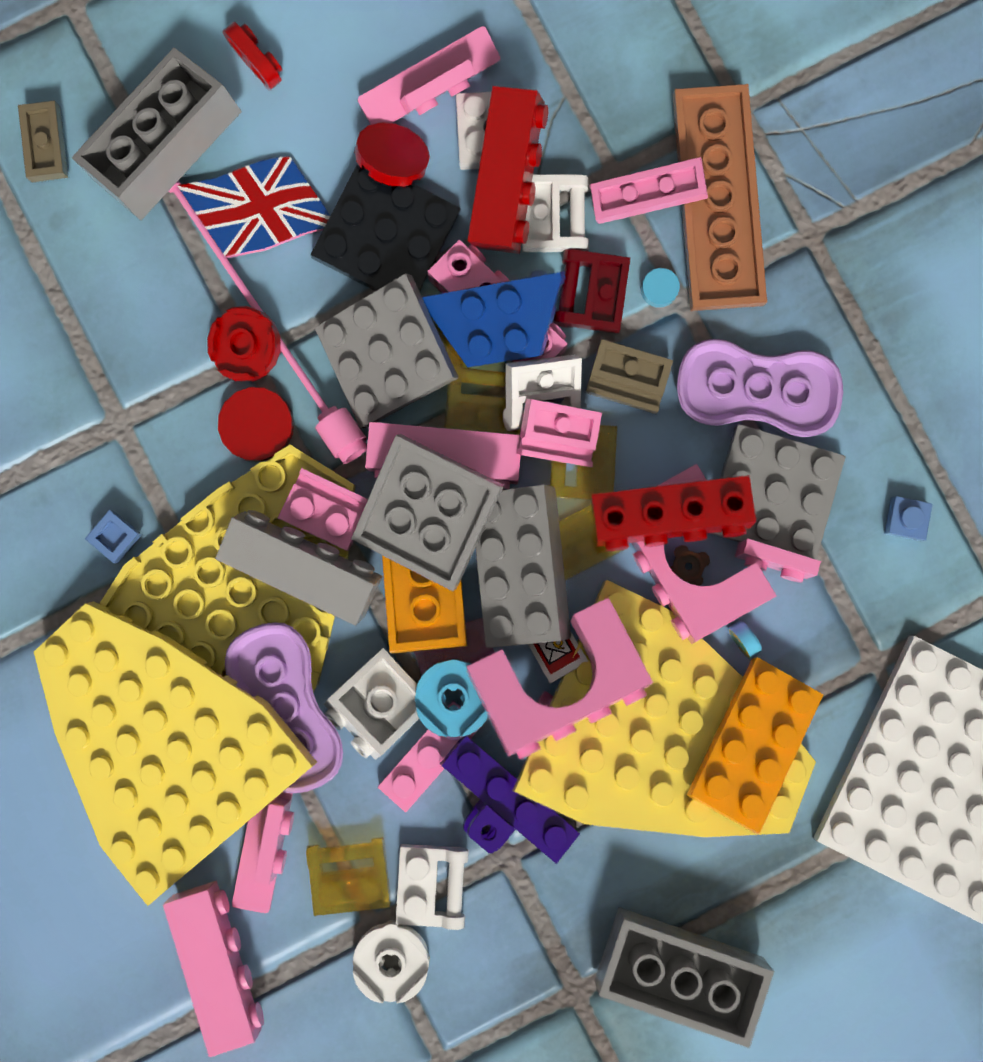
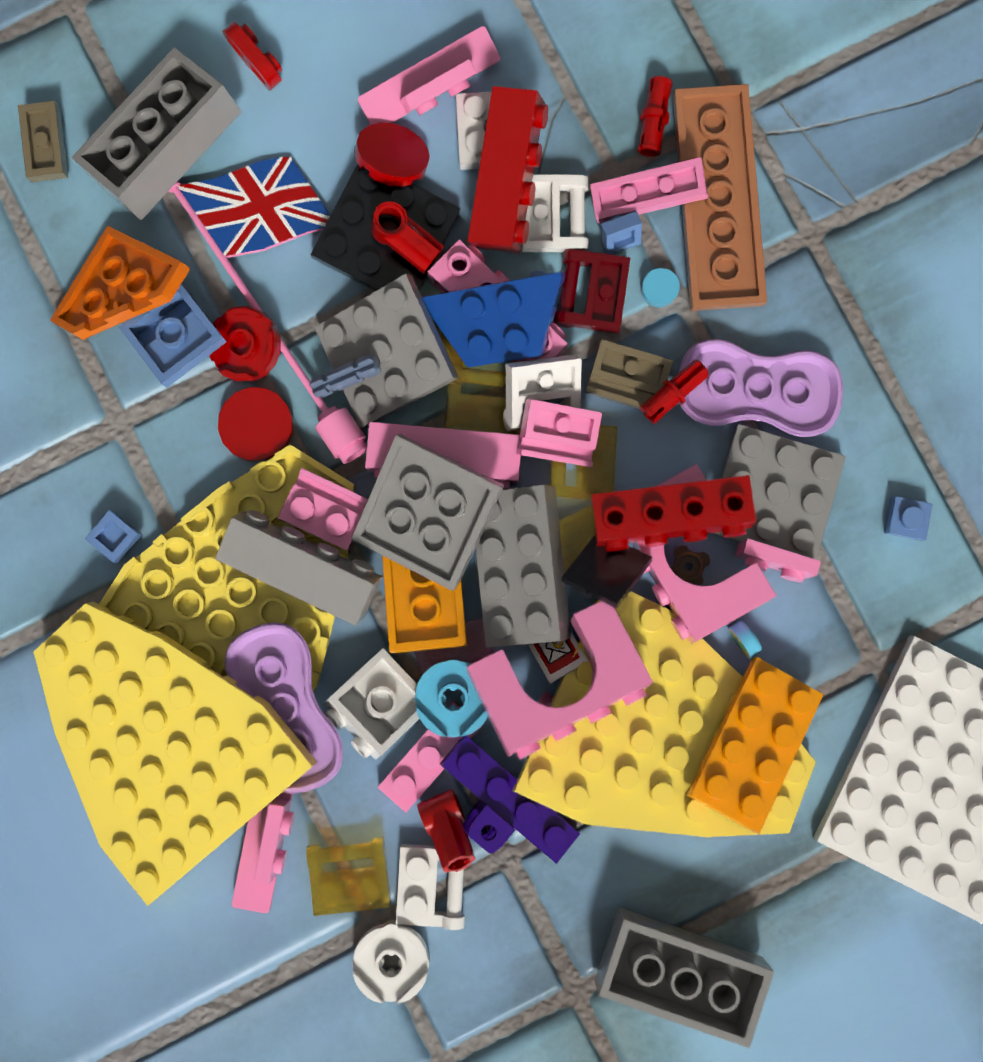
bright pink brick [163,880,264,1058] -> none
none -> orange plate [49,225,190,340]
none -> medium blue plate [119,284,227,388]
none -> sand blue axle [310,354,381,398]
none -> red piece [370,201,444,274]
none -> red piece [417,789,476,873]
none -> black piece [562,535,652,608]
none -> medium blue plate [601,211,642,255]
none -> red pin [637,76,673,157]
none -> red axle [639,360,709,425]

